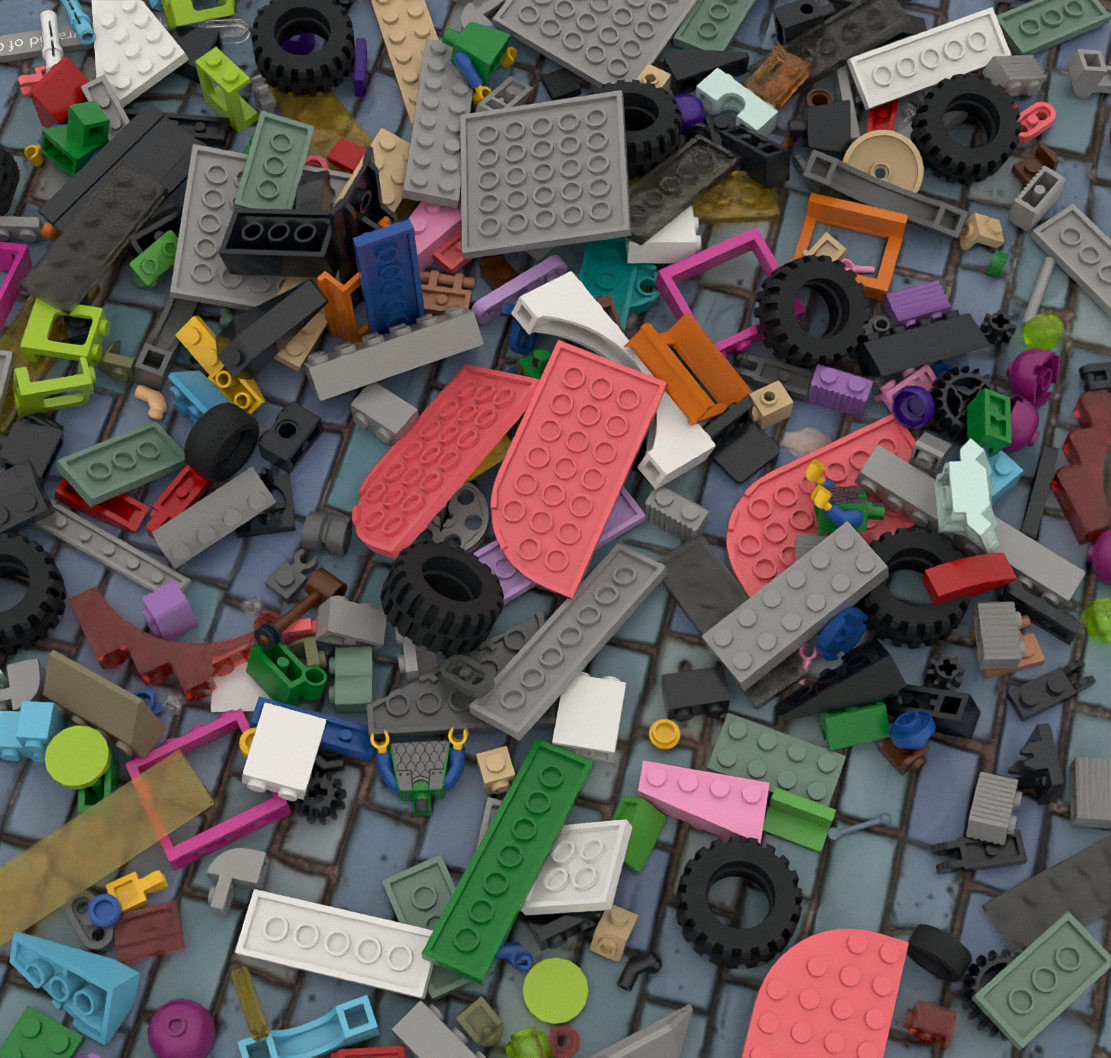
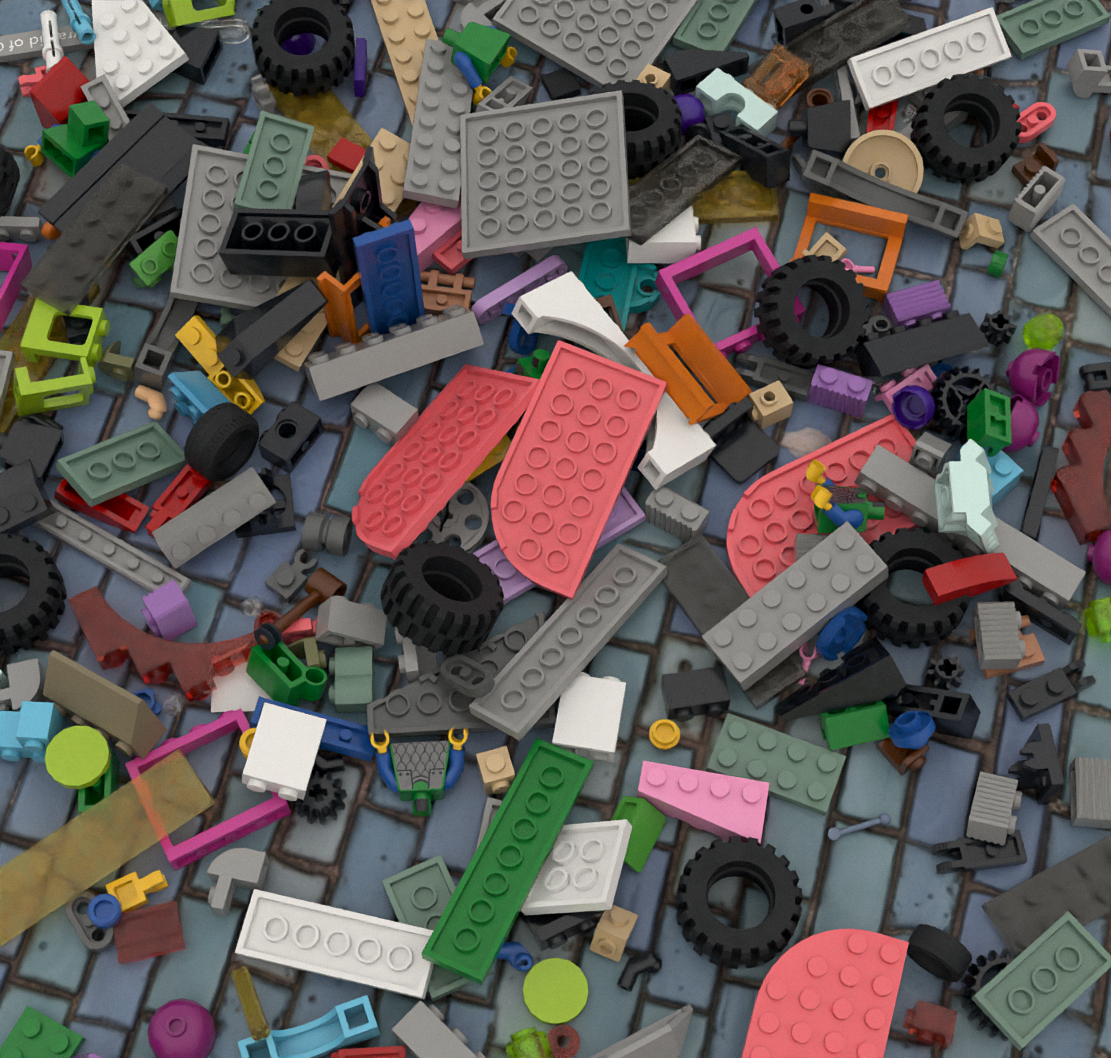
medium azure wedge [9,932,140,1046] -> none
lime window [195,47,259,134] -> none
olive plate [455,995,504,1047] -> none
reddish brown bracket [480,254,519,291] -> none
bright green panel [762,787,836,853] -> none
light grey brick [982,55,1047,97] -> none
light grey bar [1021,257,1056,329] -> none

